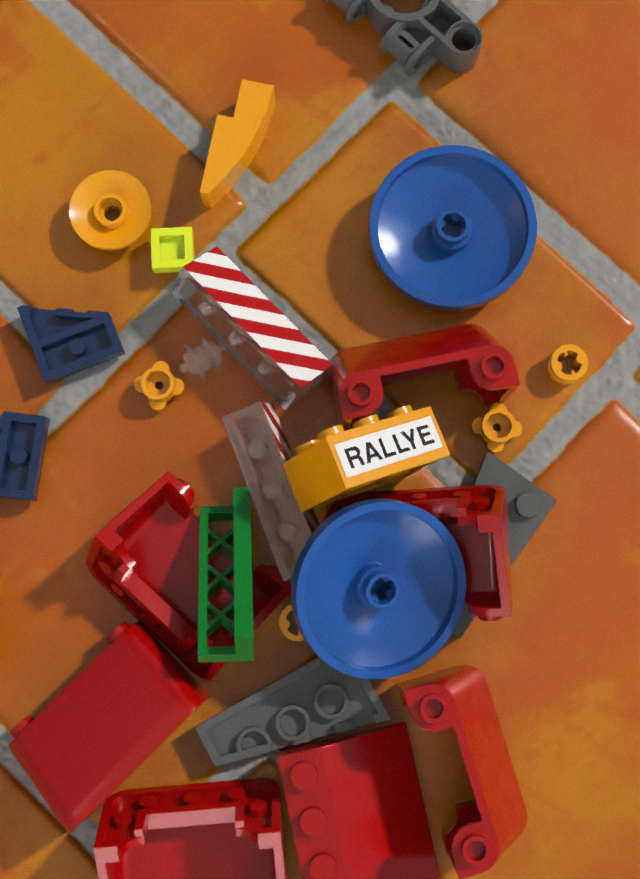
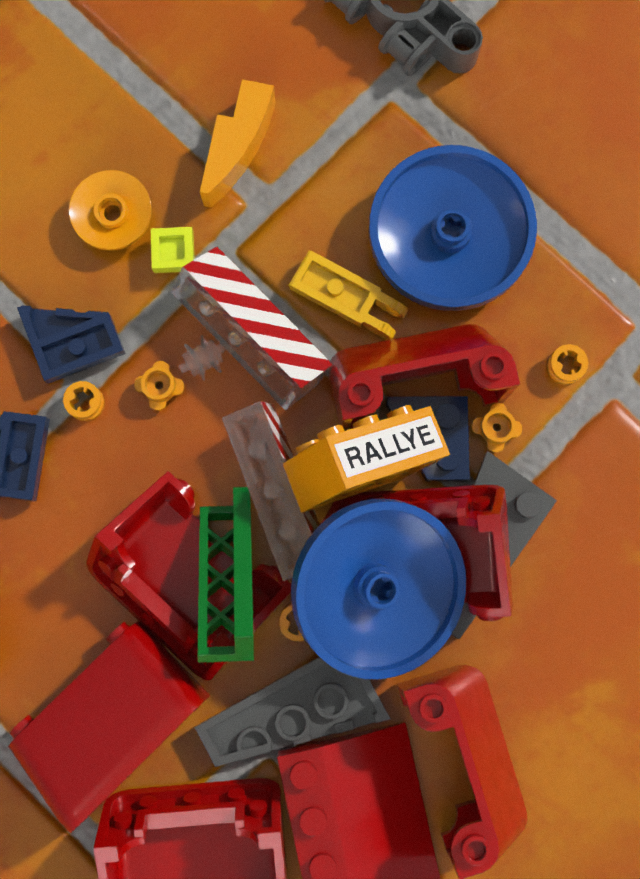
none -> light orange bush [63,381,105,421]
none -> yellow hinge [289,250,408,340]
none -> dark blue wing [386,396,470,482]

